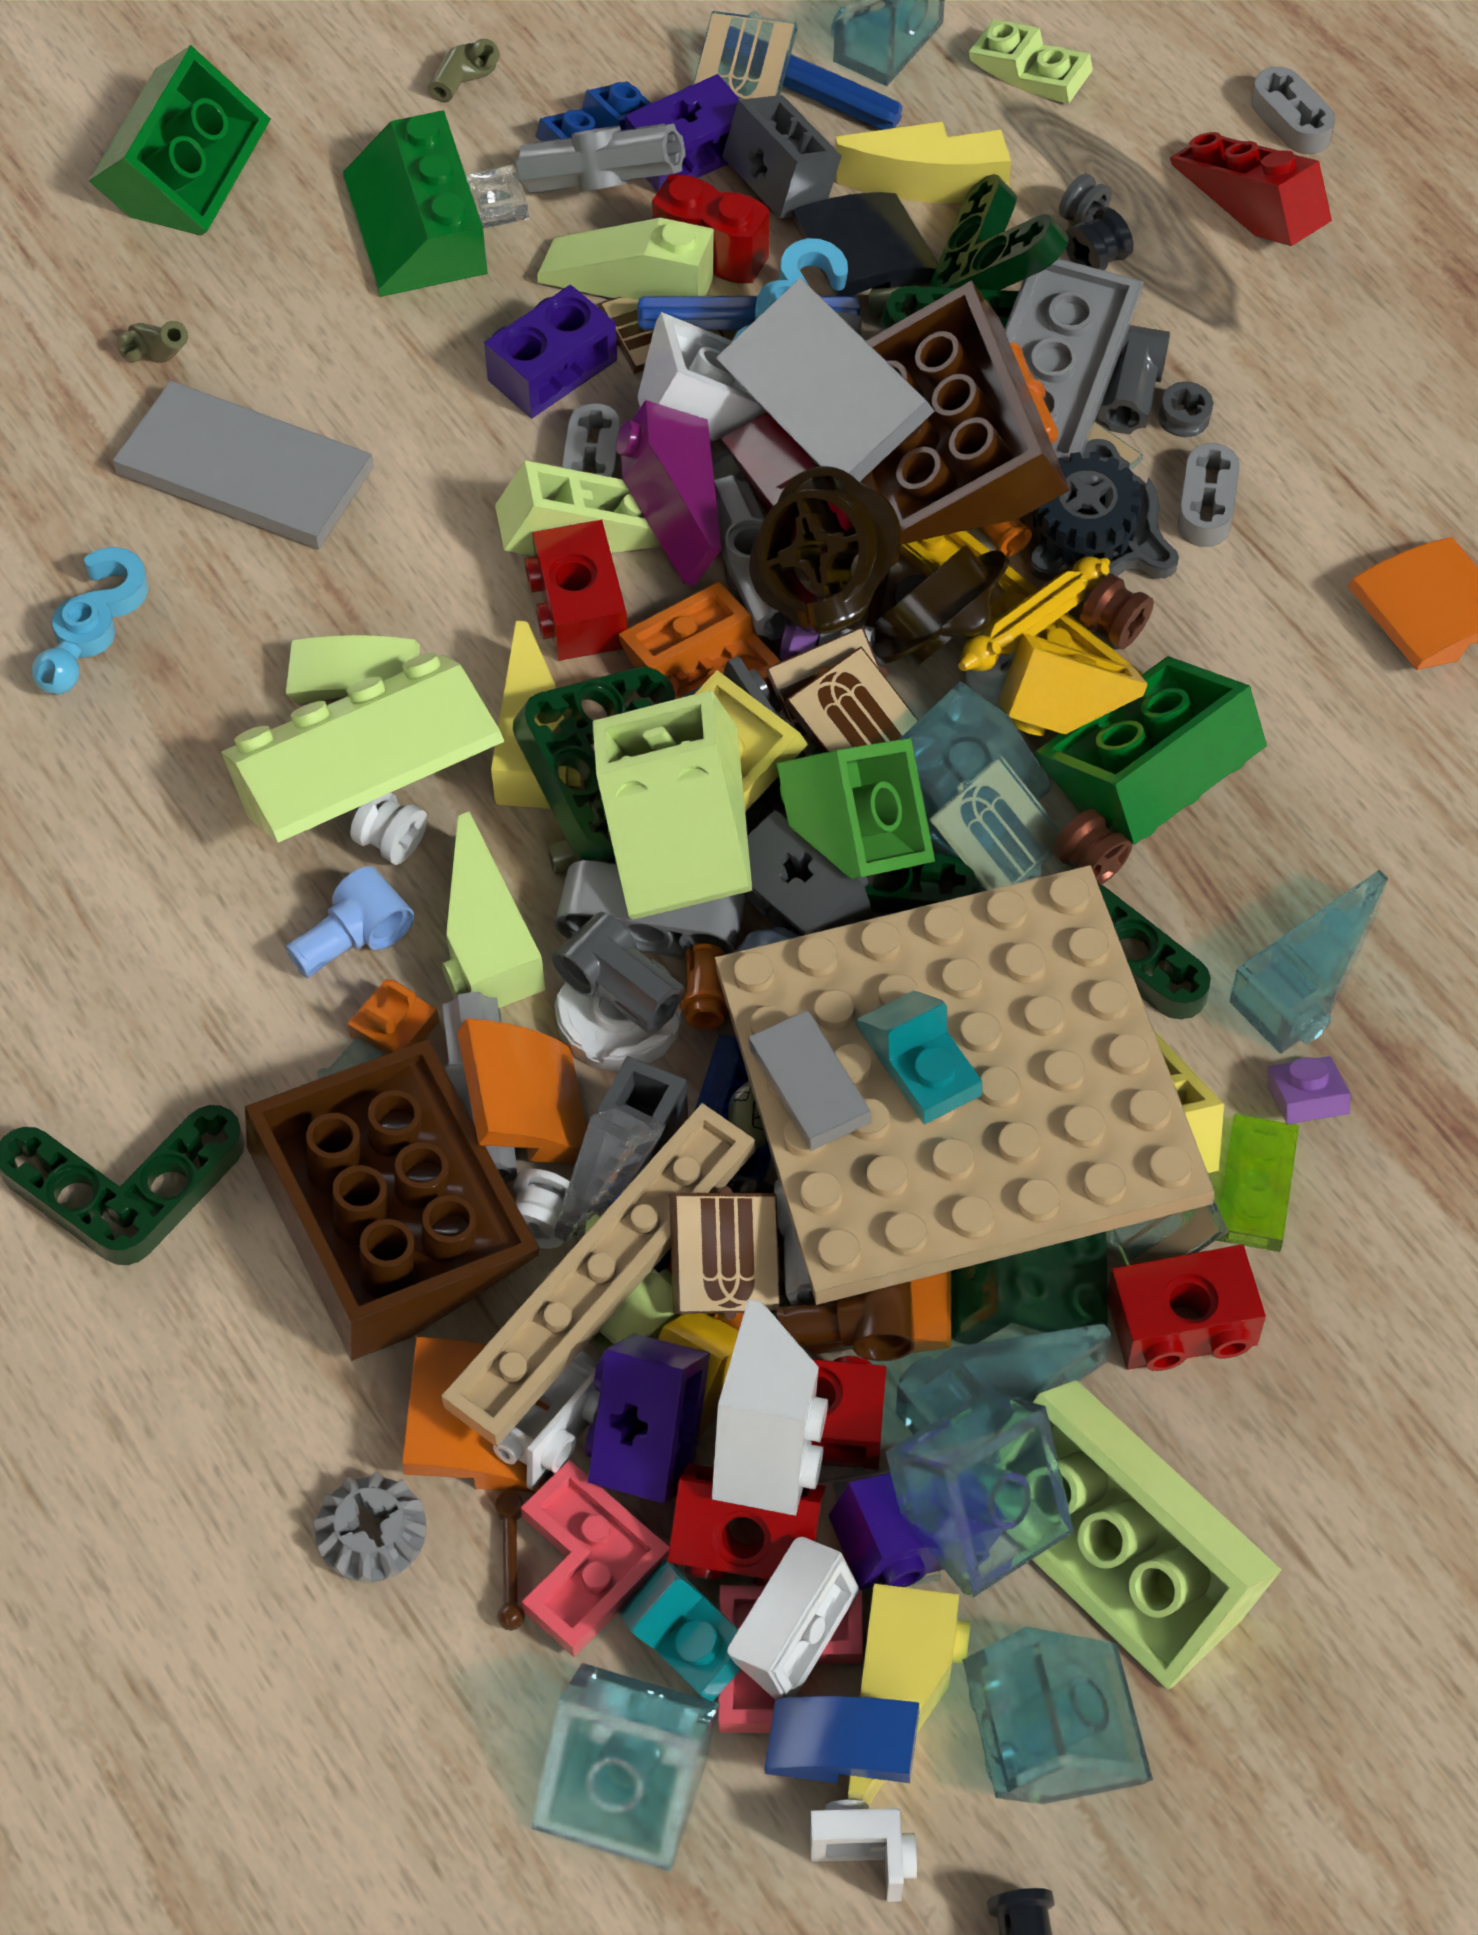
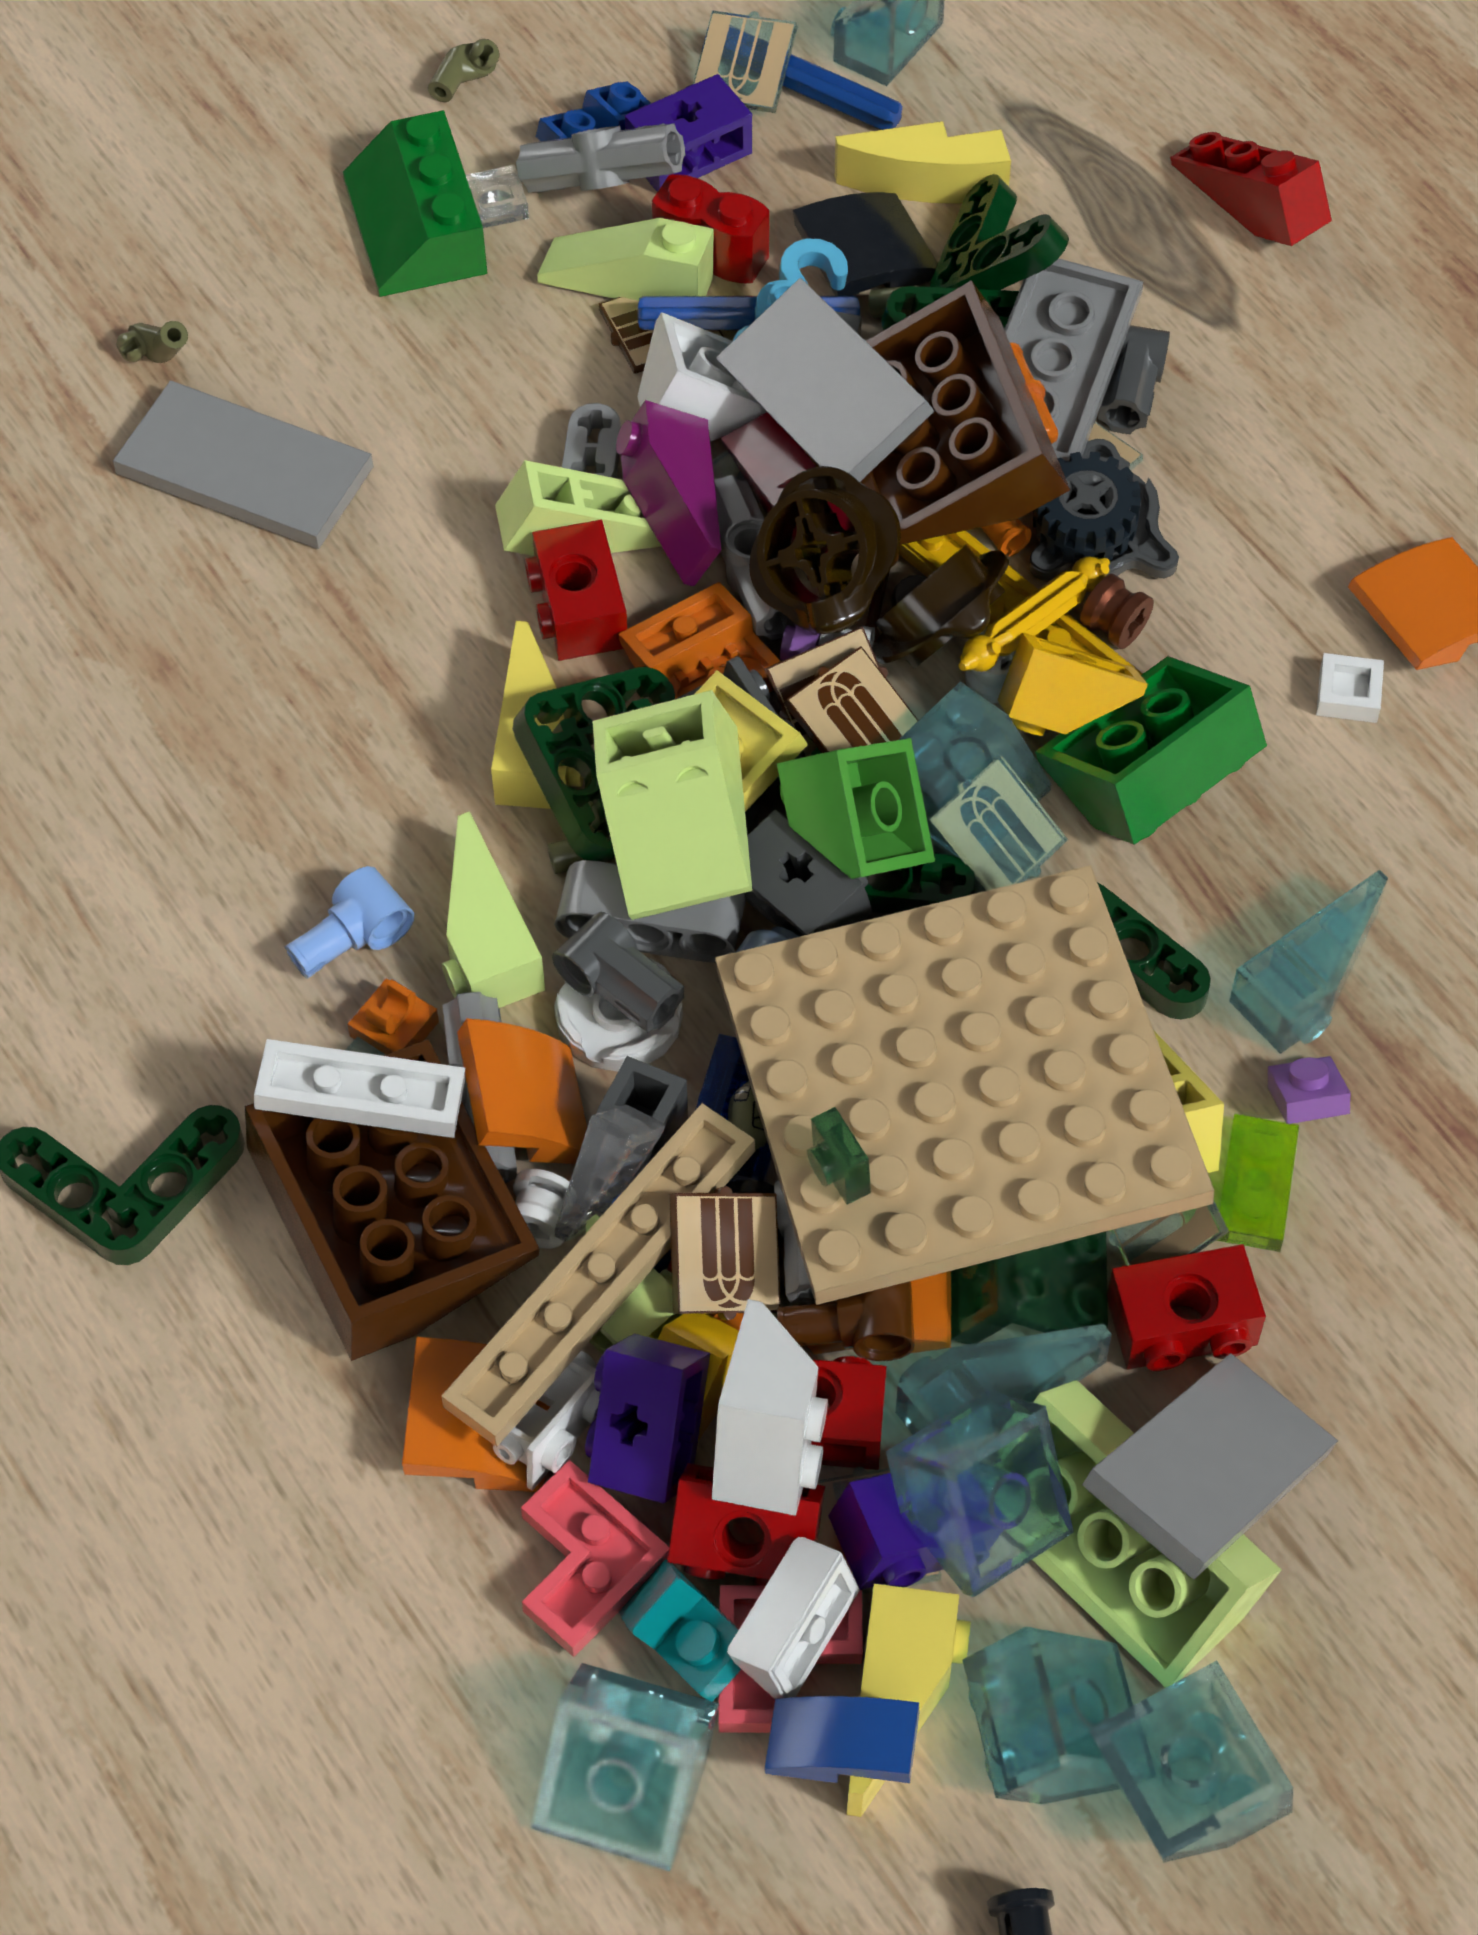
medium azure piece [32,547,149,695] -> none
green slope [88,45,271,236] -> none
yellowish green slope [221,652,504,843] -> none
yellowish green slope [286,635,421,704] -> none
light grey gear [314,1471,427,1582] -> none
white wheel [350,793,428,865] -> none
dark purple brick [484,284,617,419] -> none
reddish brown hinge [495,1491,525,1631] -> none
orange pin [680,944,729,1029] -> none
dark grey brick [722,95,842,219] -> none
light grey tile [748,1010,871,1151] -> none
white bracket [810,1800,917,1902] -> none
teal slope [856,990,982,1125] -> none
yellowish green slope [969,19,1093,104] -> none
copper wheel [1052,809,1132,885] -> none
dark grey bush [1059,173,1112,223] -> none
black wheel [1065,207,1134,271] -> none
dark grey bush [1158,381,1214,437] -> none
light grey beam [1178,443,1240,547] -> none
light grey beam [1252,67,1335,154] -> none
none -> white plate [254,1039,465,1138]
none -> clear green plate [807,1107,871,1205]
none -> light grey tile [1082,1353,1338,1579]
none -> clear light blue slope [1089,1660,1294,1863]
none -> white tile [1316,653,1384,723]

